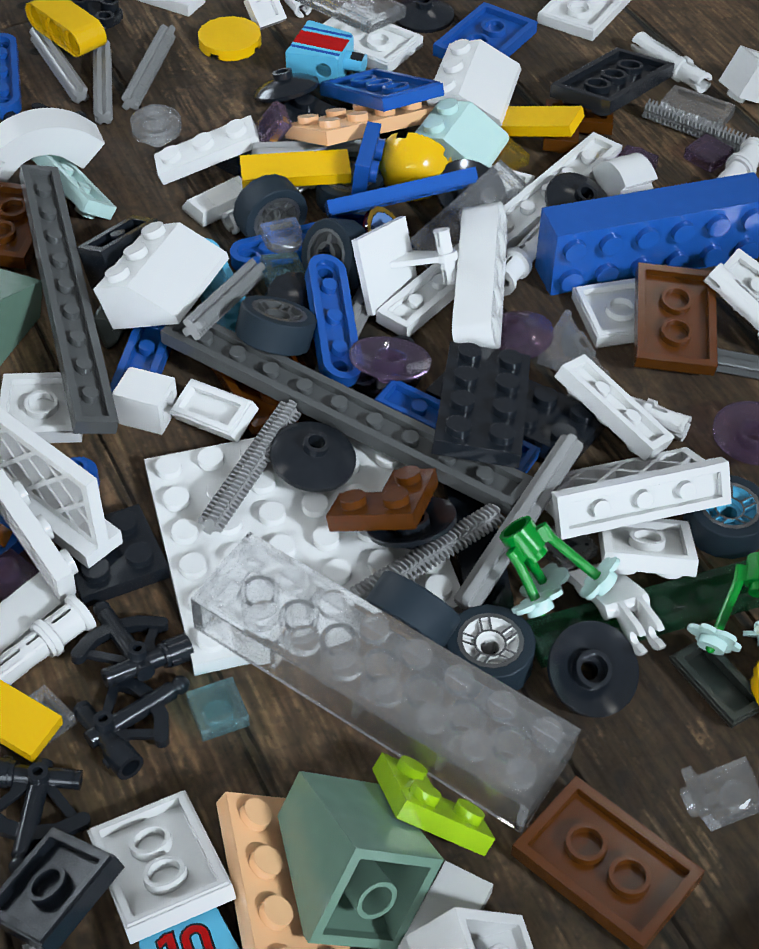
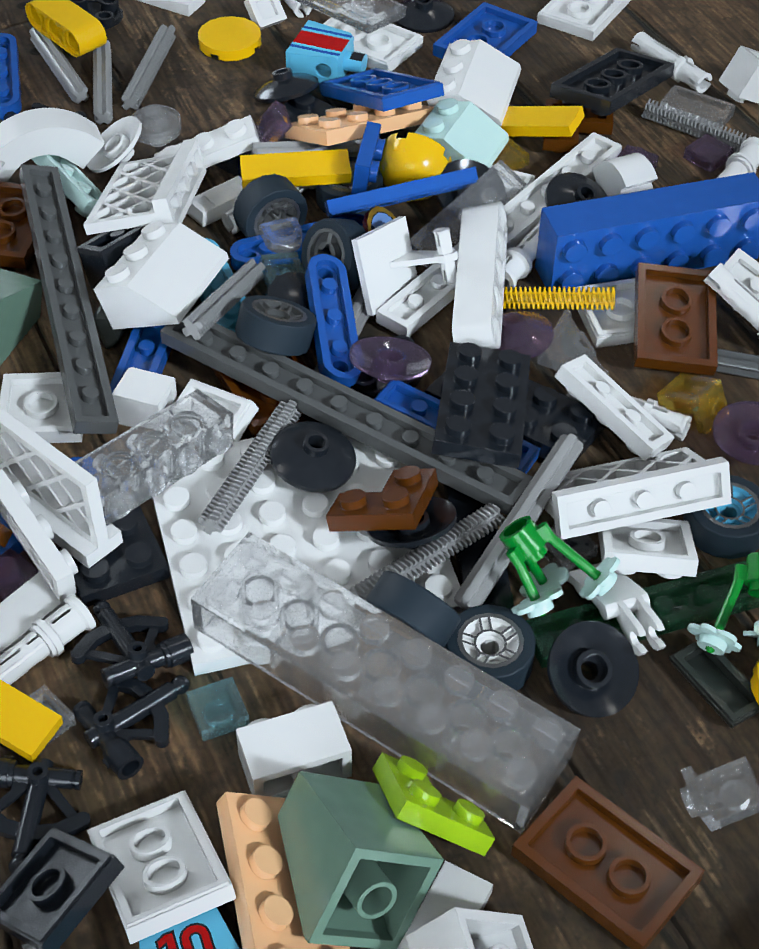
none -> clear brick [75,389,234,526]
none -> white fence [83,138,207,235]
none -> white dish [87,116,142,173]
none -> white brick [236,701,352,798]
none -> yellow axle [503,286,616,310]
none -> clear yellow bracket [657,373,728,434]

